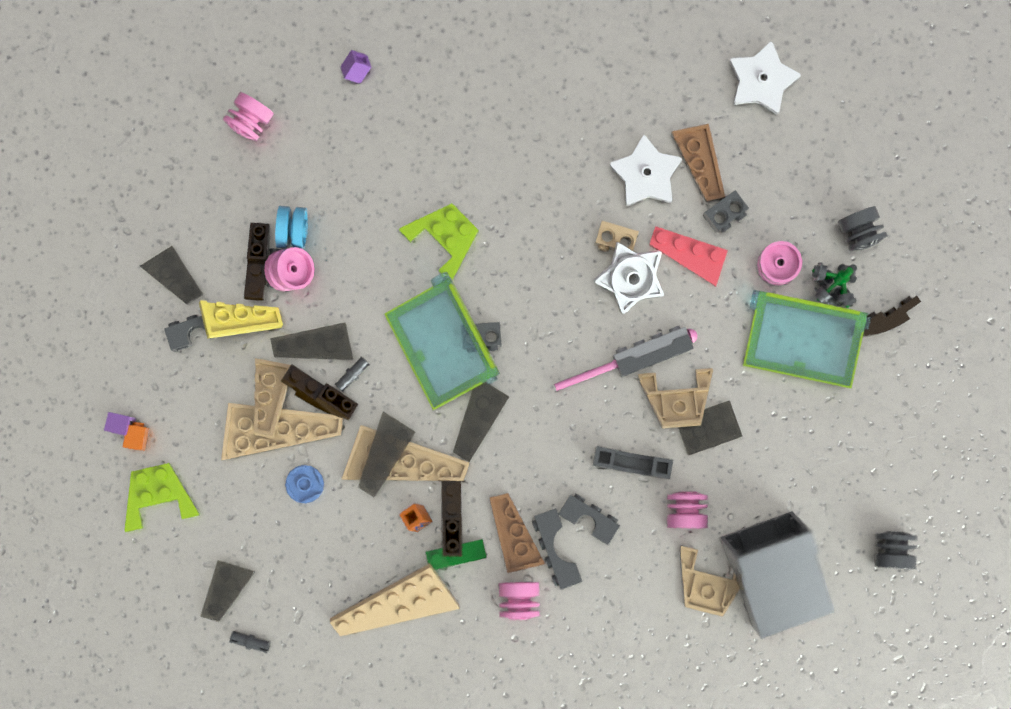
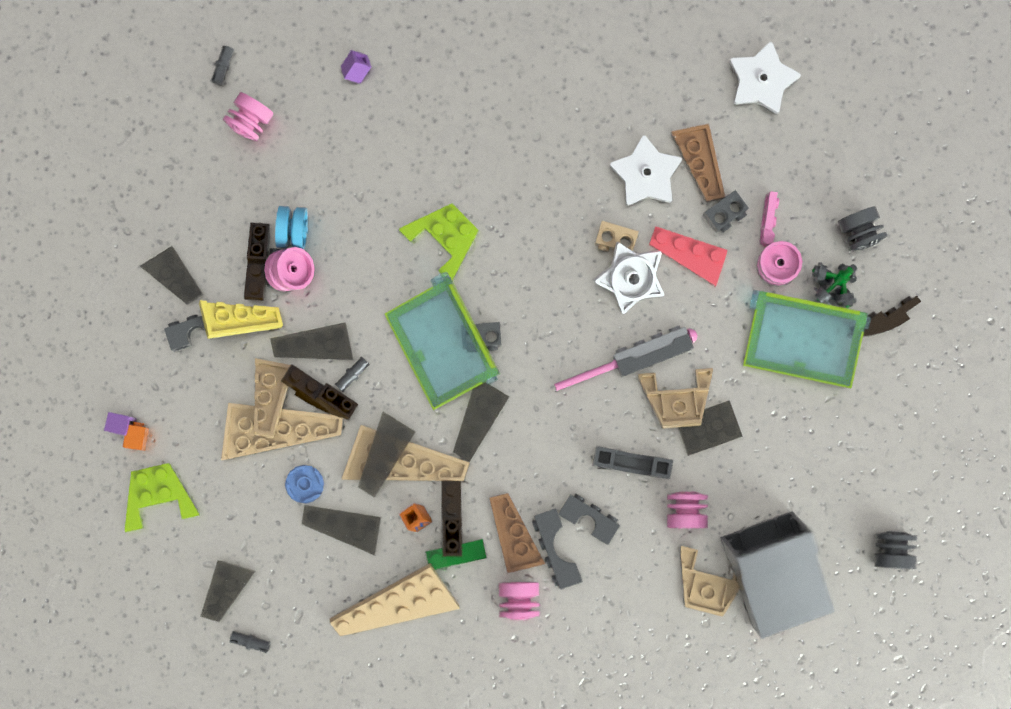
none -> dark grey pin [210,45,234,85]
none -> clear smoke wing [301,505,381,556]
none -> bright pink hinge [760,191,779,246]

